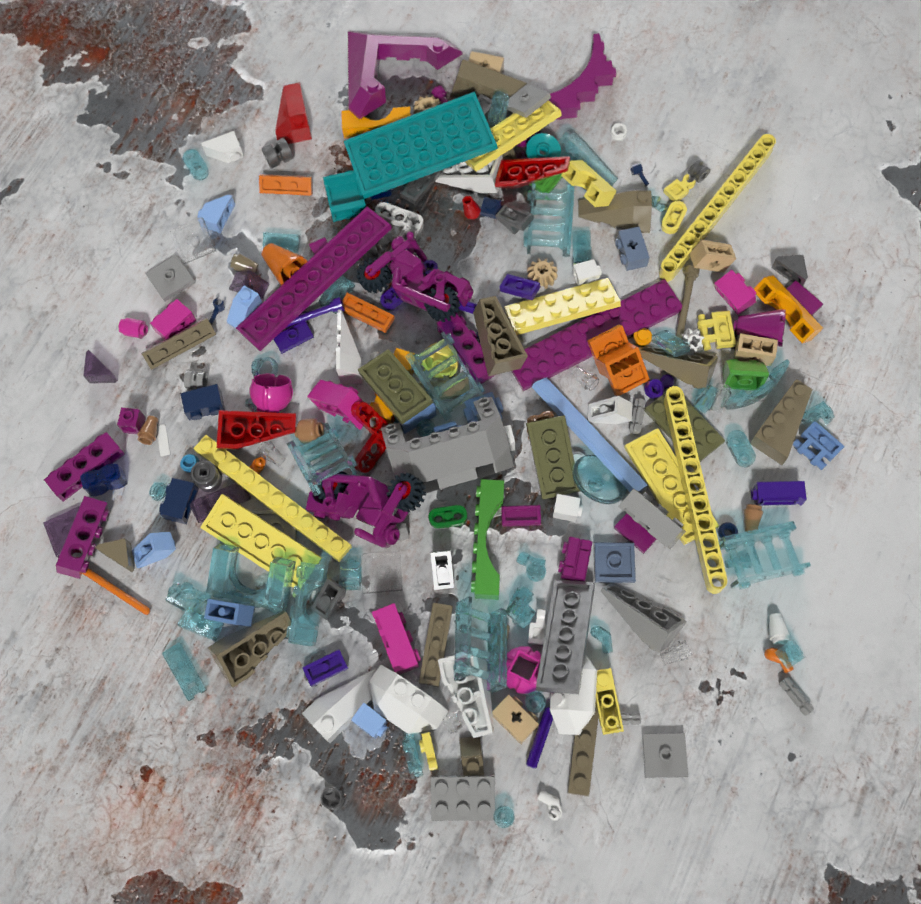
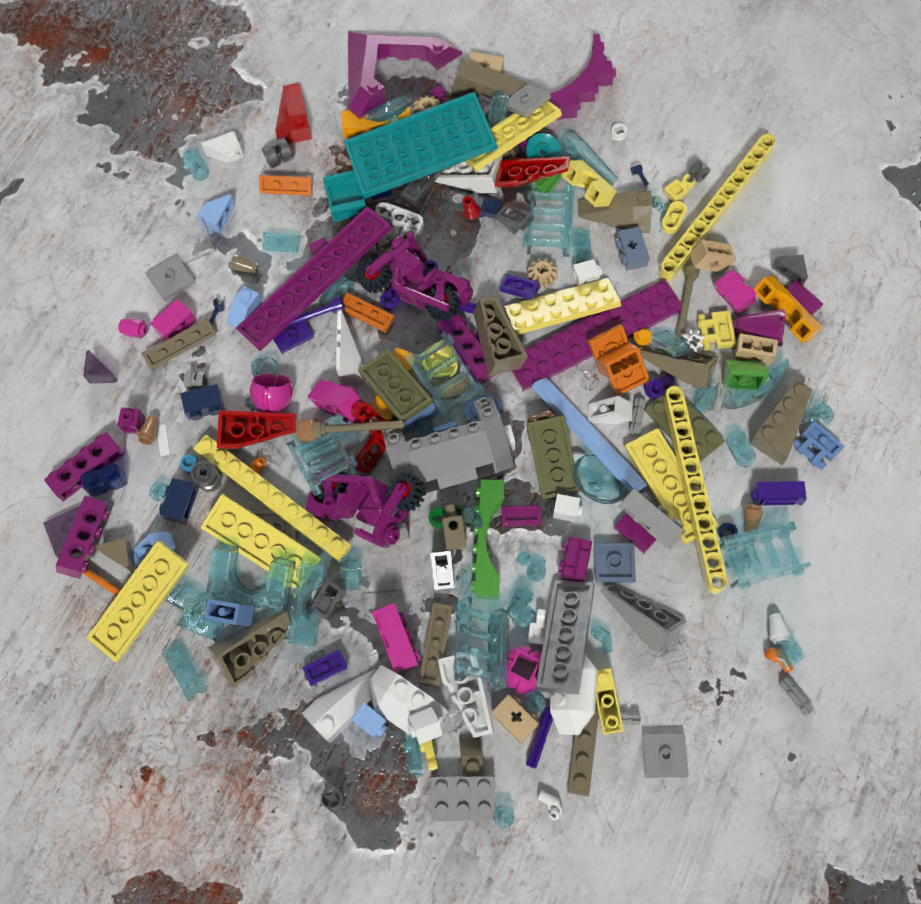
clear purple plate [190,483,251,523] -> none
clear purple slope [229,269,270,300] -> none
orange cone [262,243,308,286] -> none
none -> light yellow plate [86,541,190,663]
none -> dark tan piece [313,421,405,438]
none -> clear light blue dish [363,94,413,123]
none -> white brick [407,707,443,745]
none -> dark tan torso [442,504,467,550]
none -> clear light blue plate [462,505,483,528]

